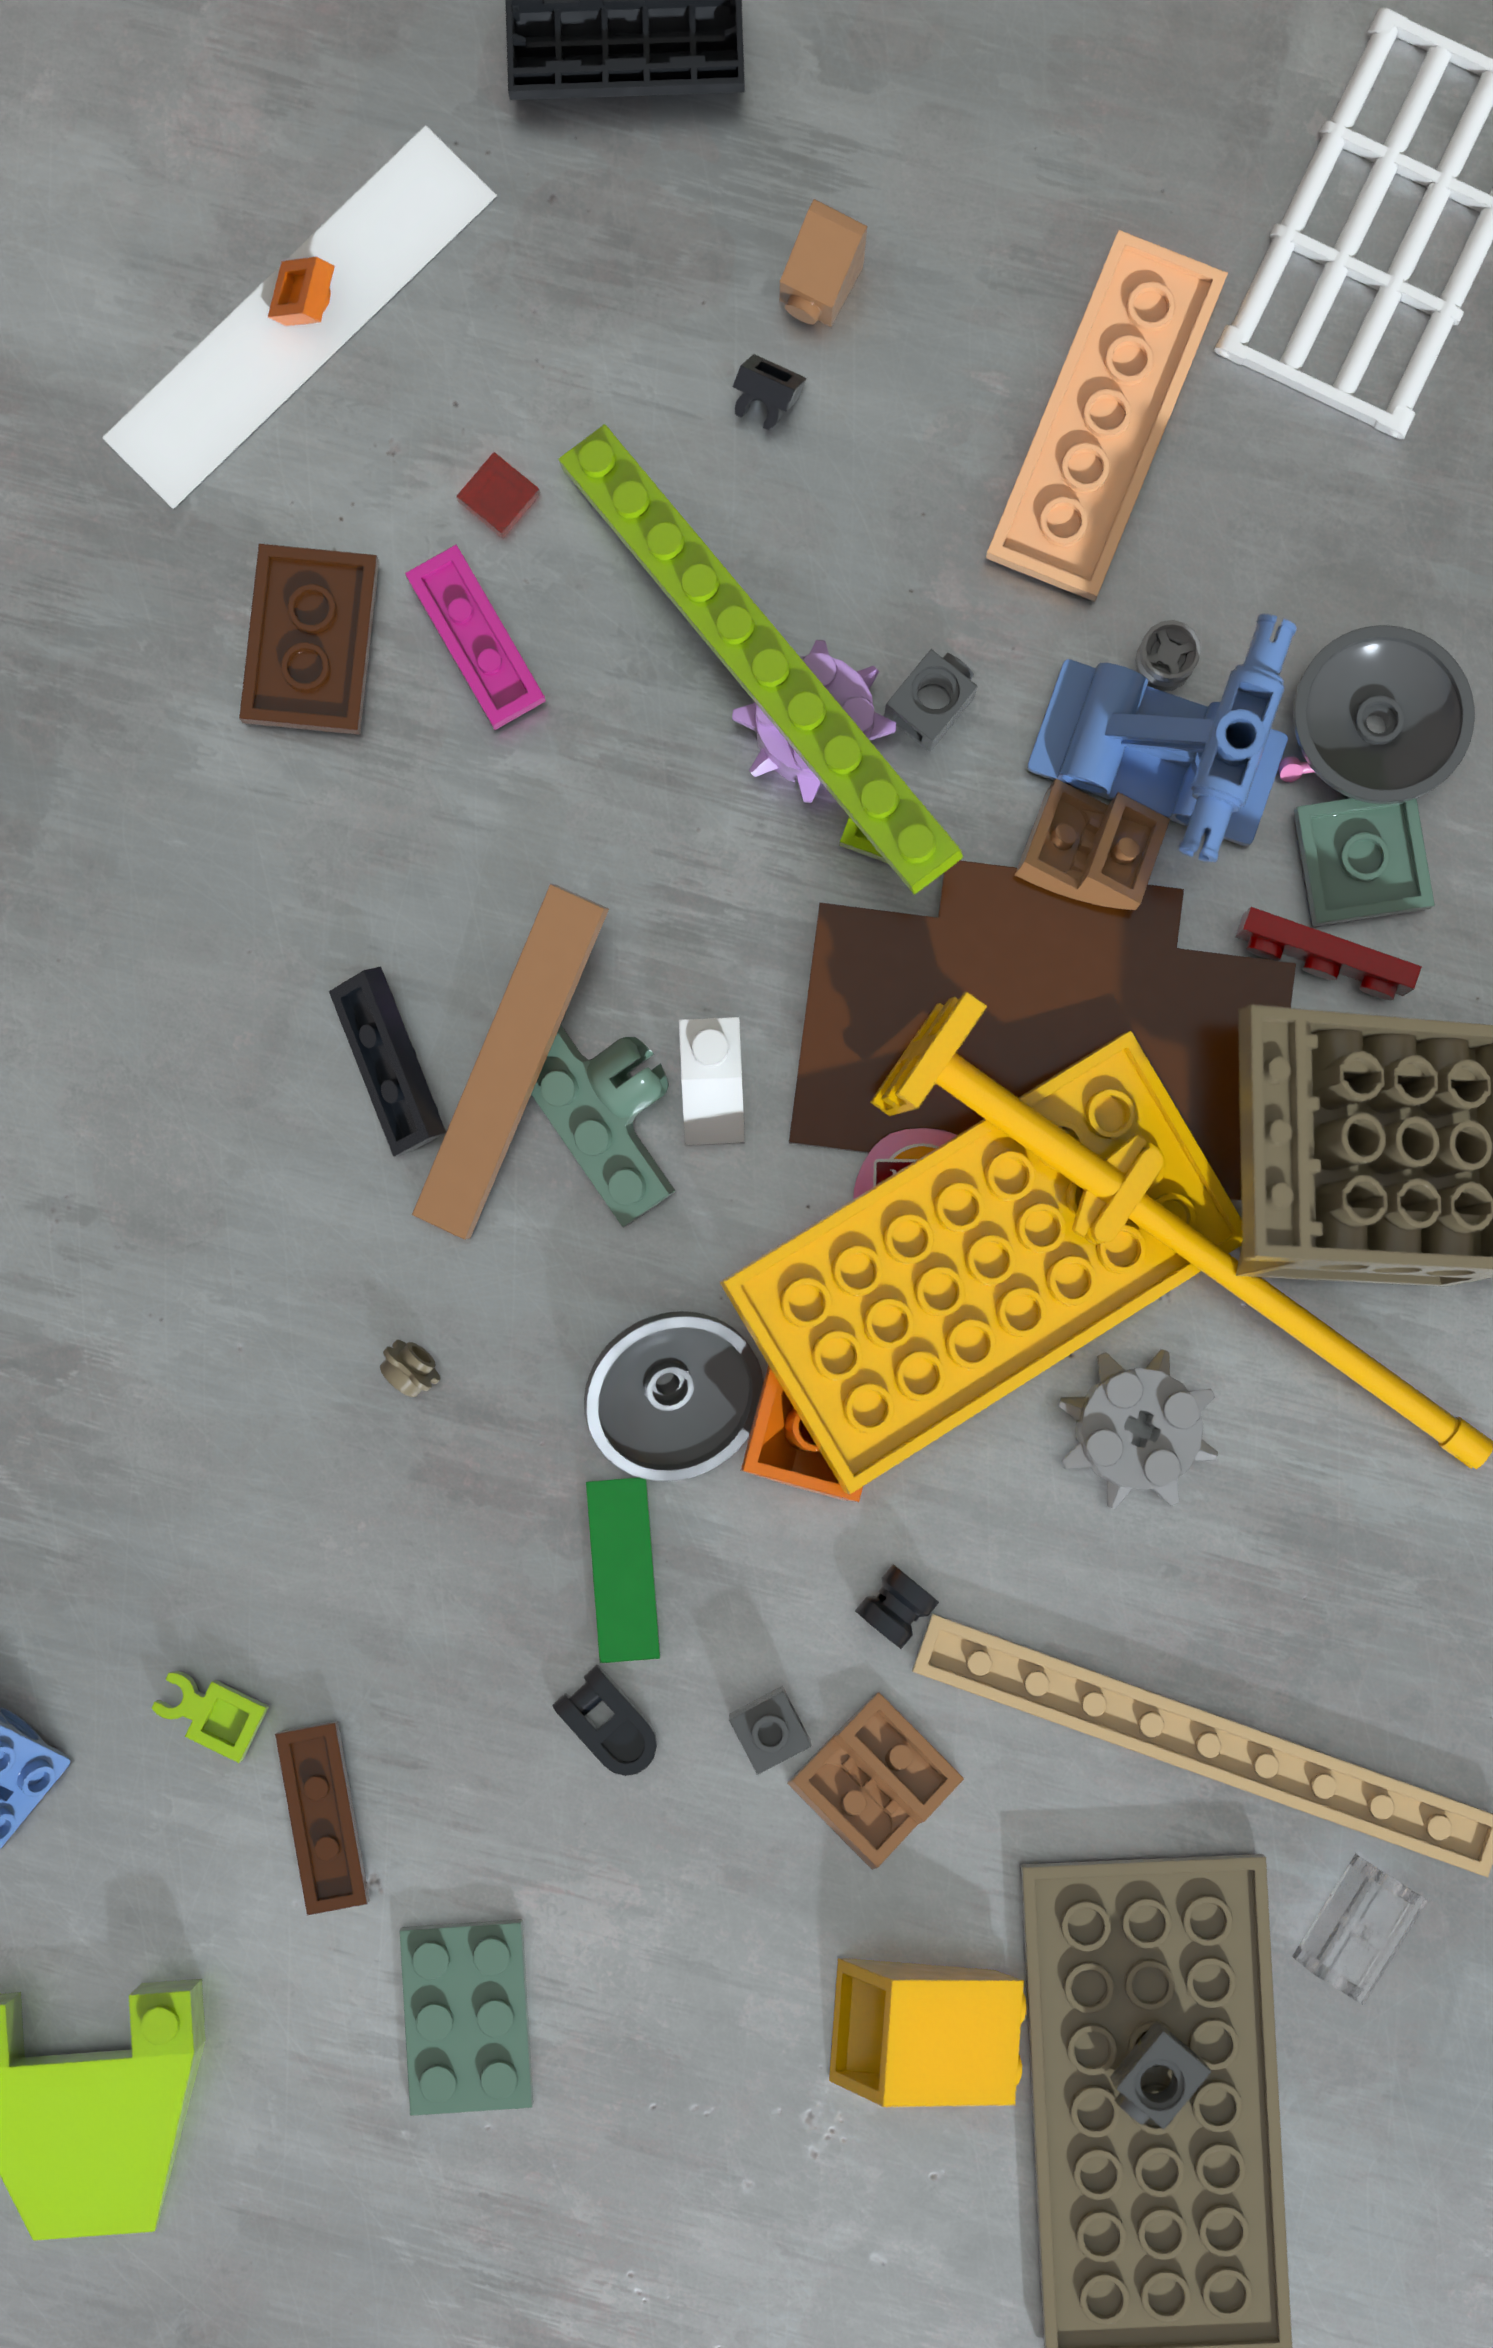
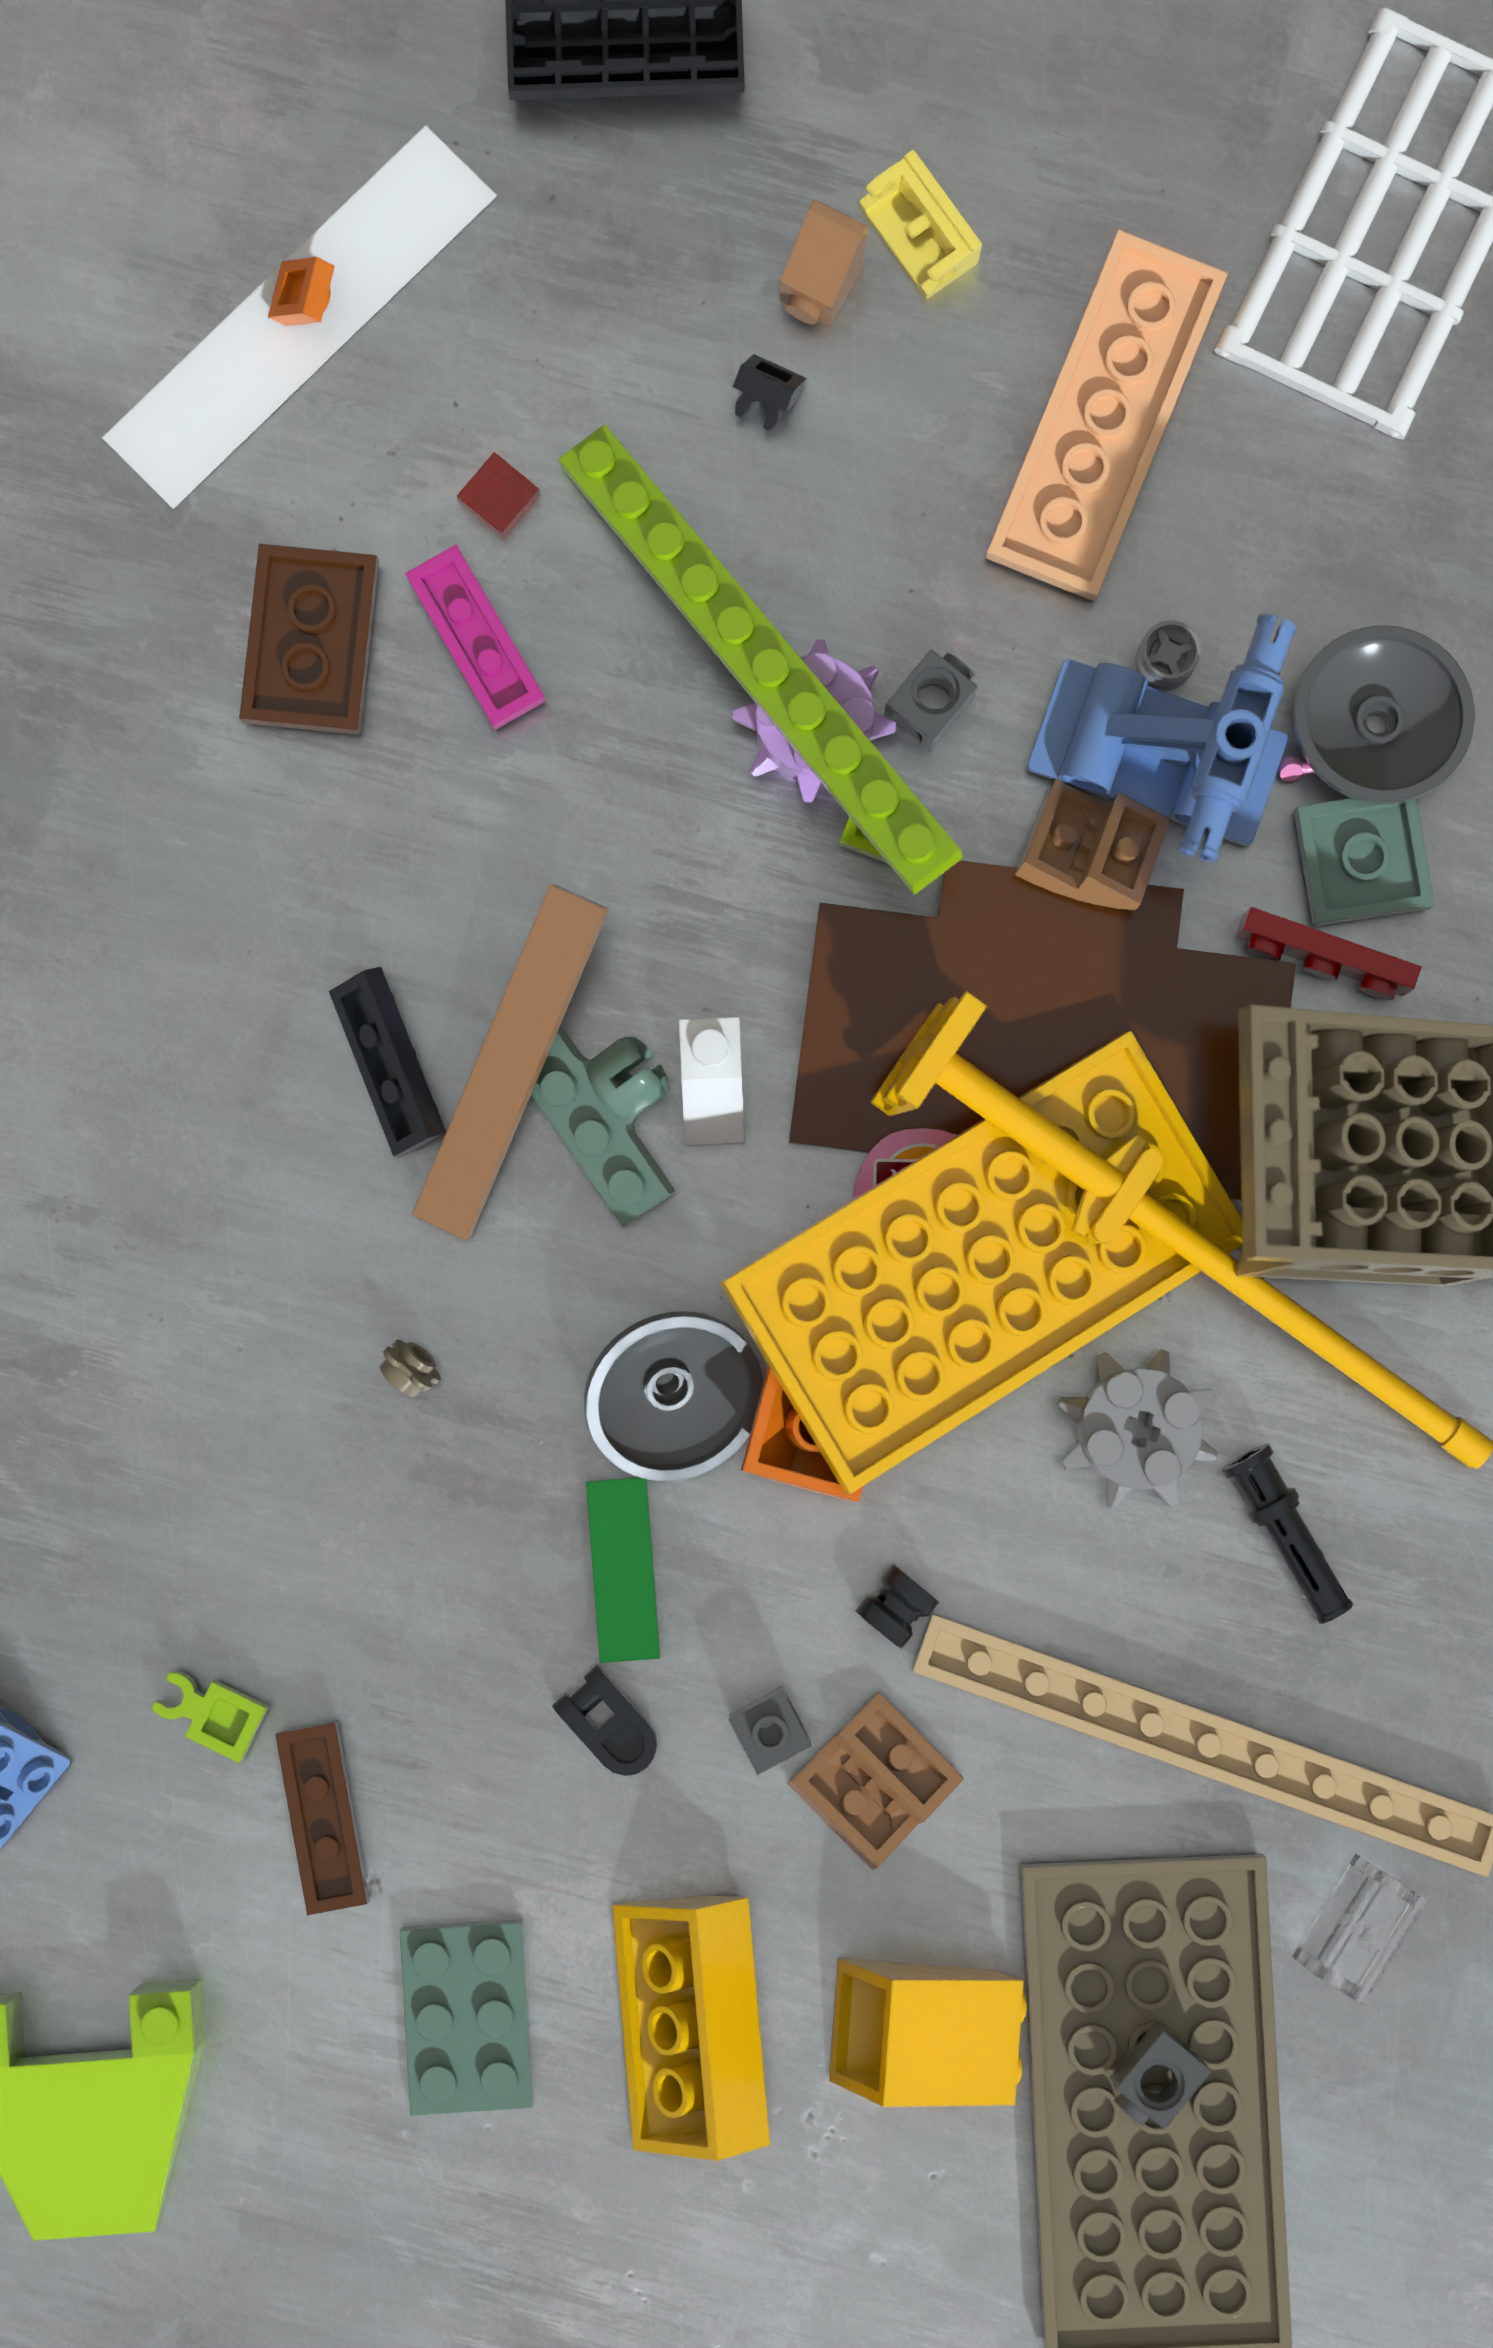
none -> yellow slope [612,1895,770,2161]
none -> light yellow hinge [859,149,982,300]
none -> black pin [1222,1443,1354,1624]

